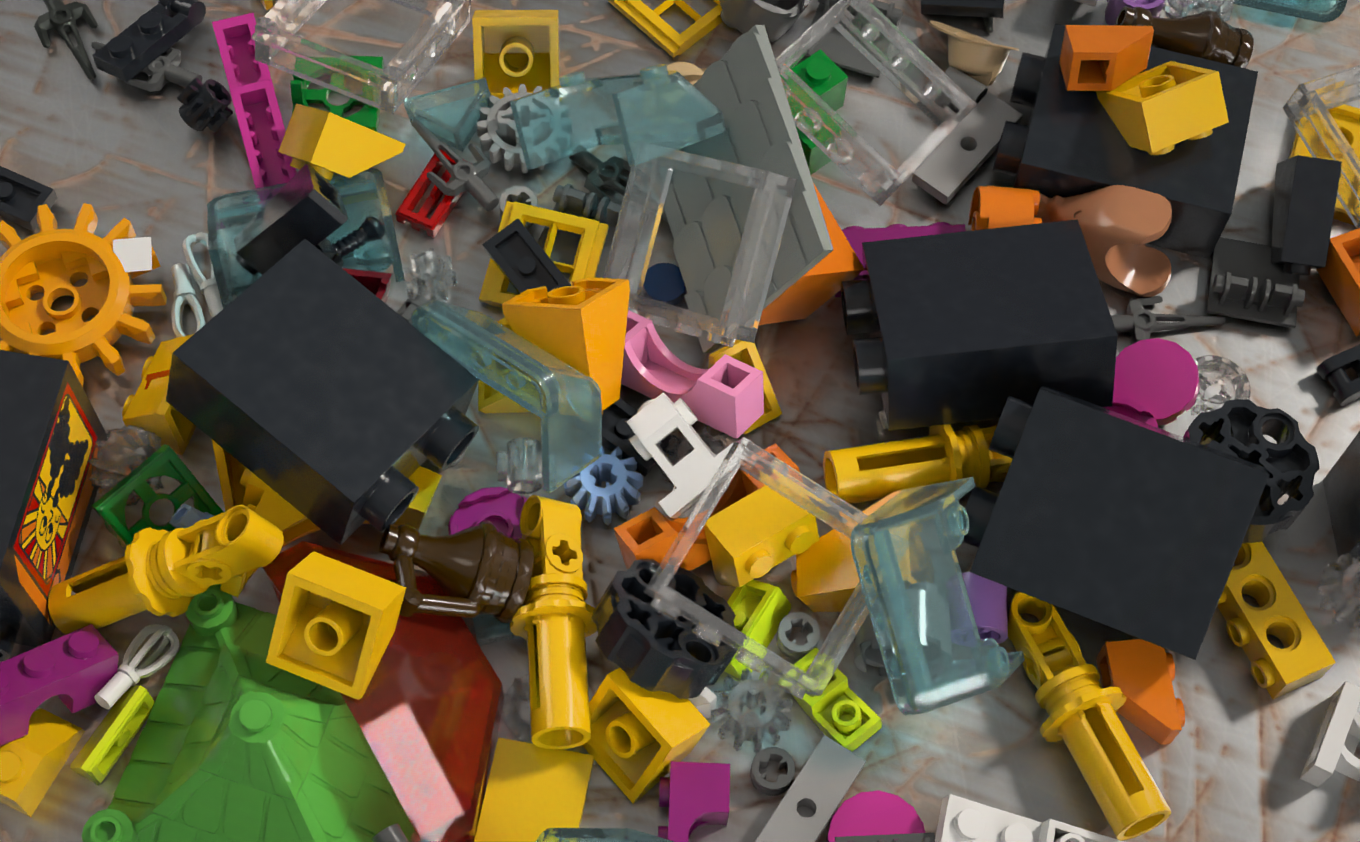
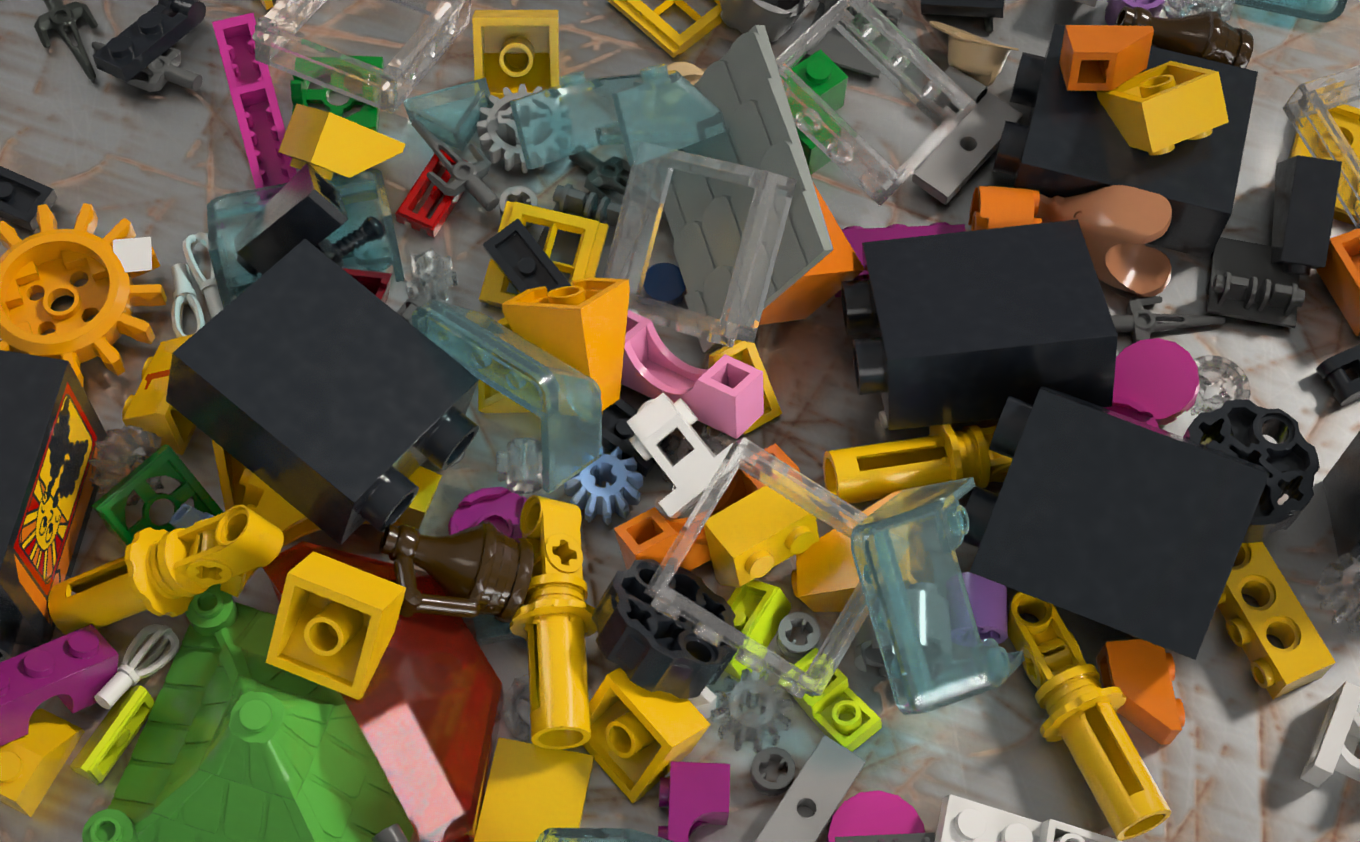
black gear [177,78,233,133] -> none

